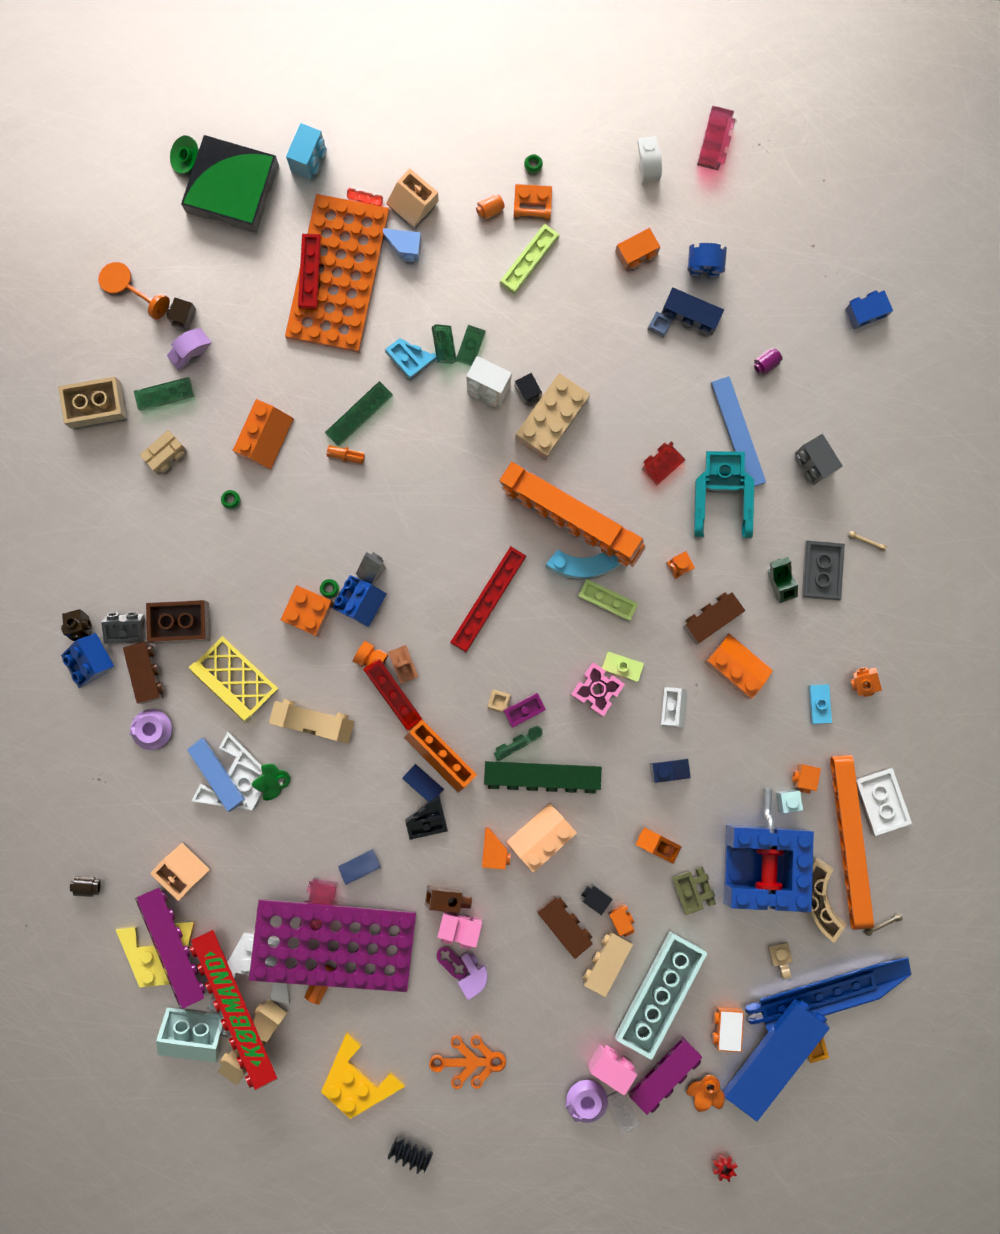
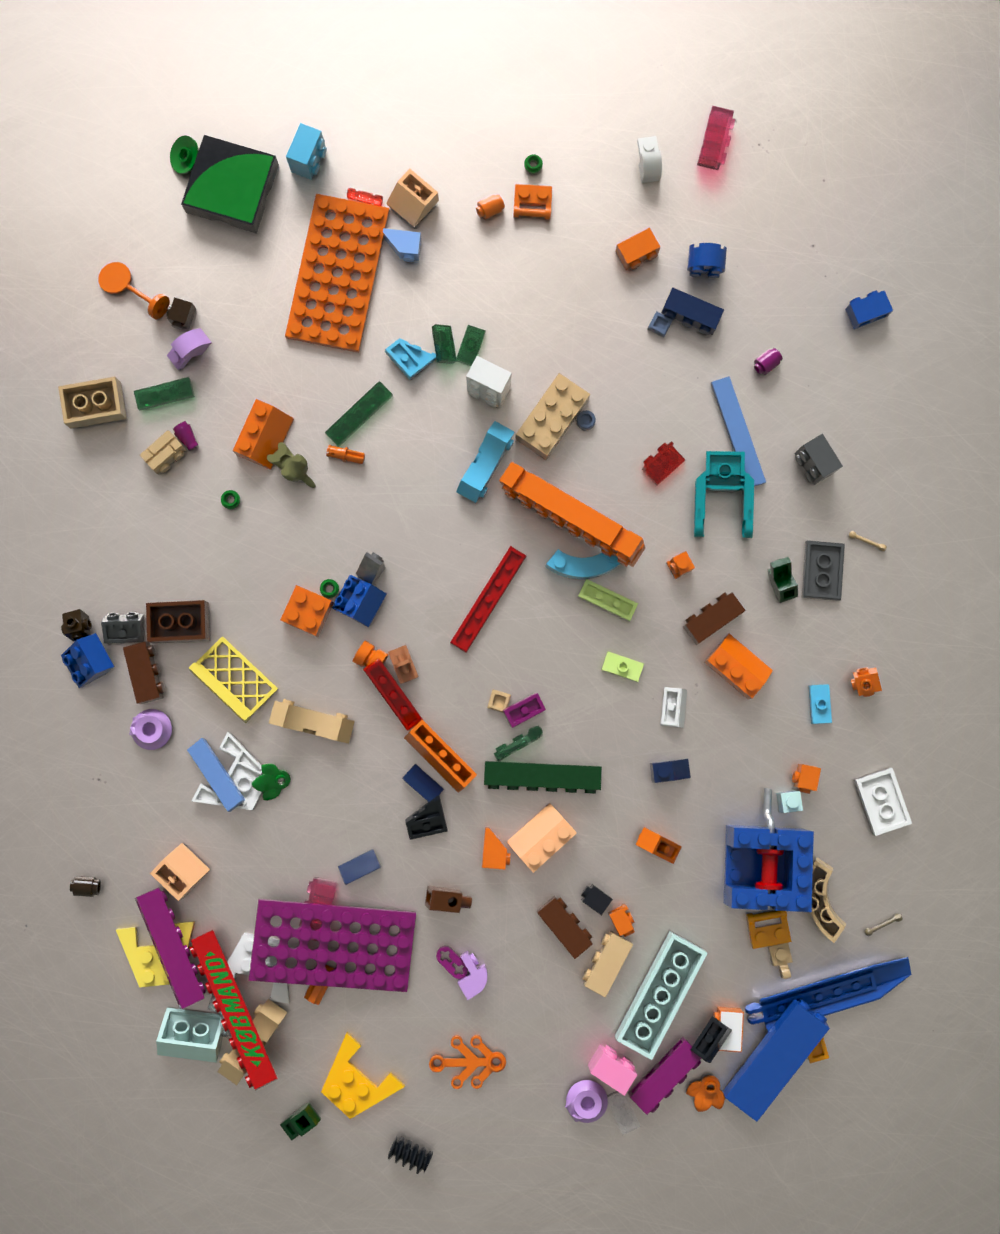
red tile [298,233,322,310] -> none
bright pink brick [437,912,482,950] -> none
yellowish green tile [500,224,559,294] -> none
black brick [514,372,542,405] -> none
bright pink brick [570,663,625,717] -> none
olive plate [672,866,716,915] -> none
red gear [712,1155,738,1182] -> none
orange beam [830,755,874,930] -> none
none -> magenta cone [173,421,198,451]
none -> olive animal [267,442,316,488]
none -> dark green brick [280,1102,321,1141]
none -> medium azure brick [456,421,515,503]
none -> sand blue tile [576,410,596,430]
none -> black slope [690,1016,732,1063]
none -> light orange plate [746,910,792,949]

